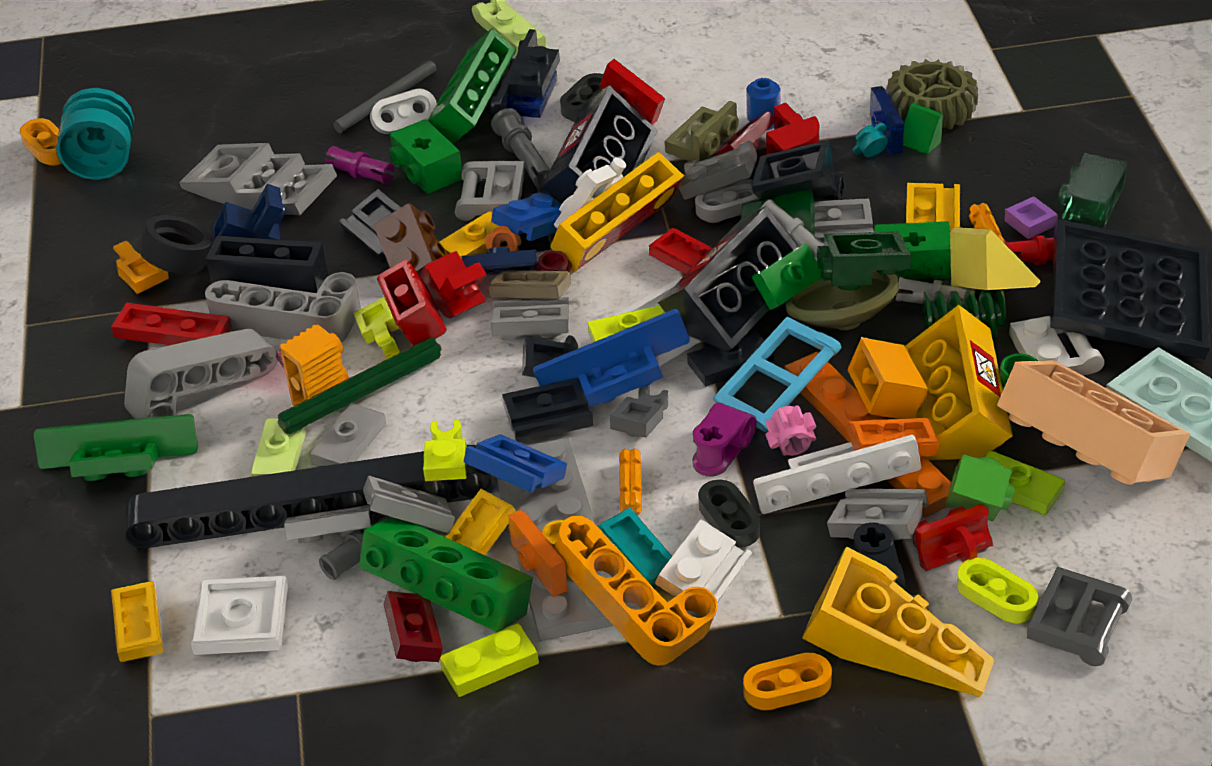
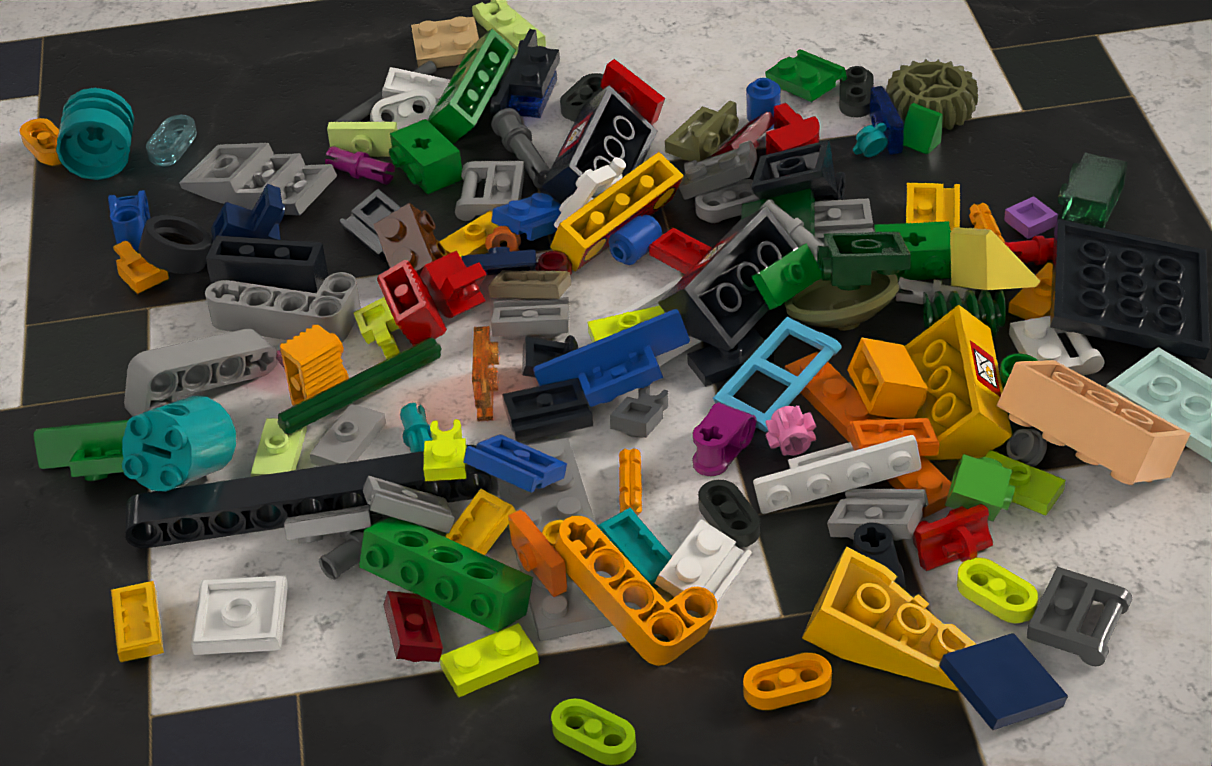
red plate [111,303,232,346] -> none
none -> blue piece [108,190,150,251]
none -> teal cylinder [122,396,236,492]
none -> clear light blue plate [146,115,197,167]
none -> yellowish green plate [327,122,398,157]
none -> white plate [382,67,450,106]
none -> teal axle [400,403,432,453]
none -> tan plate [411,16,479,68]
none -> clear orange plate [472,326,500,421]
none -> lime plate [551,698,636,765]
none -> blue brick [609,215,662,265]
none -> green plate [765,49,847,102]
none -> pearl dark grey plate [839,66,874,118]
none -> dark blue tile [939,633,1068,731]
none -> dark grey plate [1006,429,1047,467]
none -> light orange plate [1008,262,1053,320]

